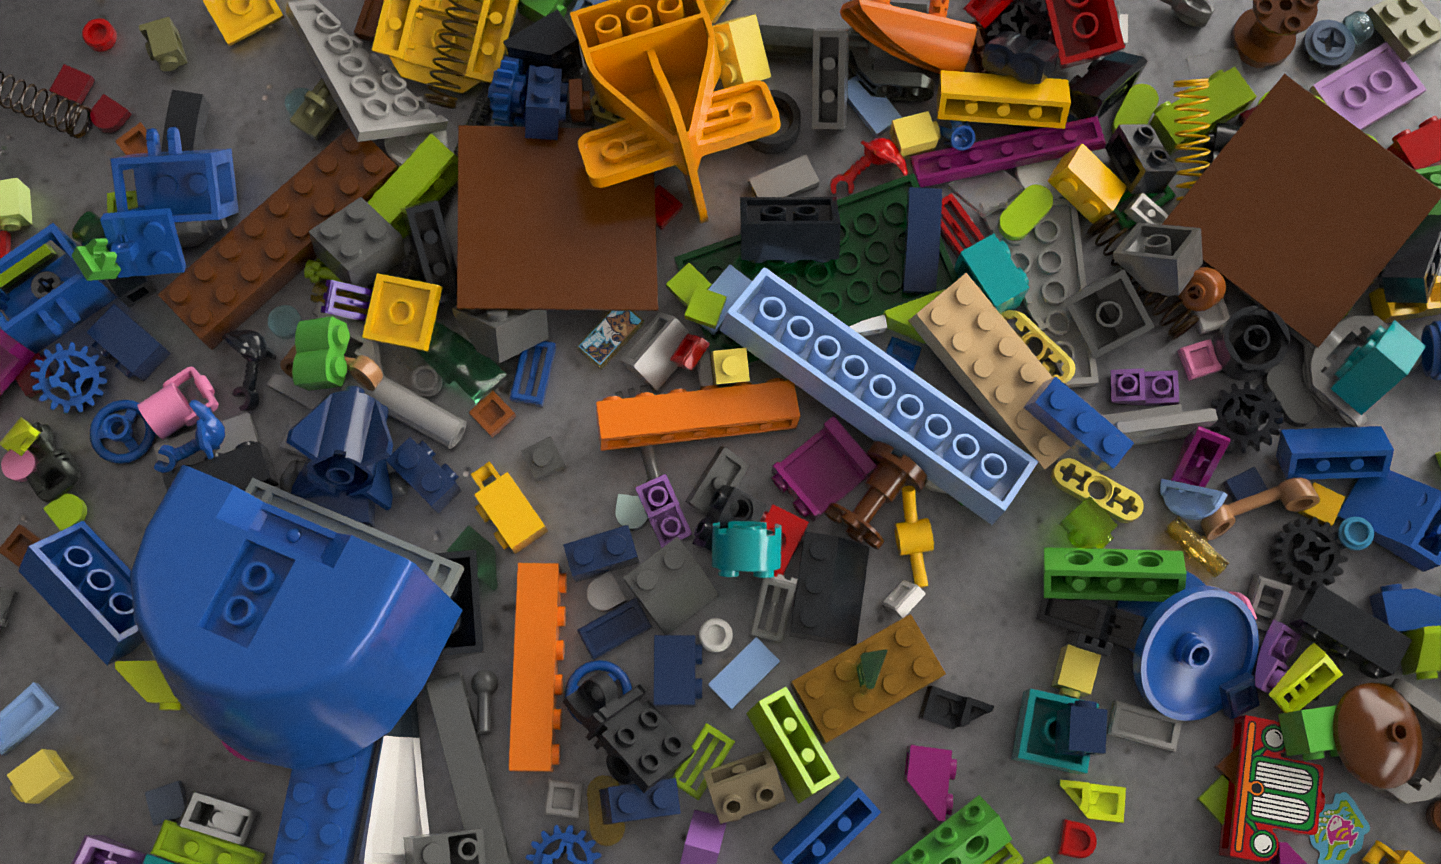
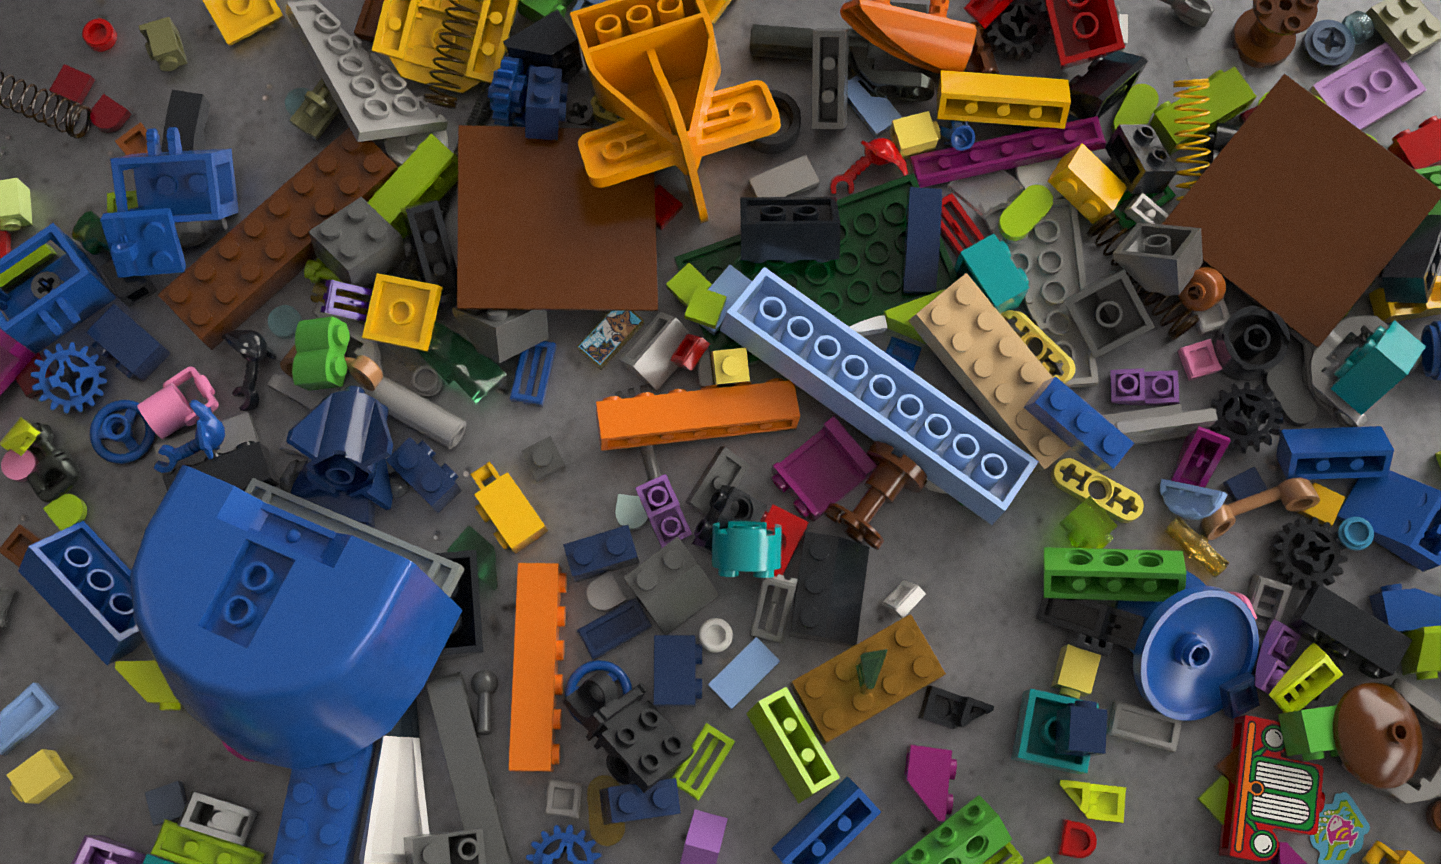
bright green tile [71,238,121,281] -> none
dark orange plate [468,390,516,438] -> none
dark orange plate [569,79,591,123] -> none
dark tan brick [703,750,786,824] -> none
light yellow brick [713,14,771,89] -> none
yellow piece [894,486,934,588] -> none
black brick [982,31,1059,85] -> none

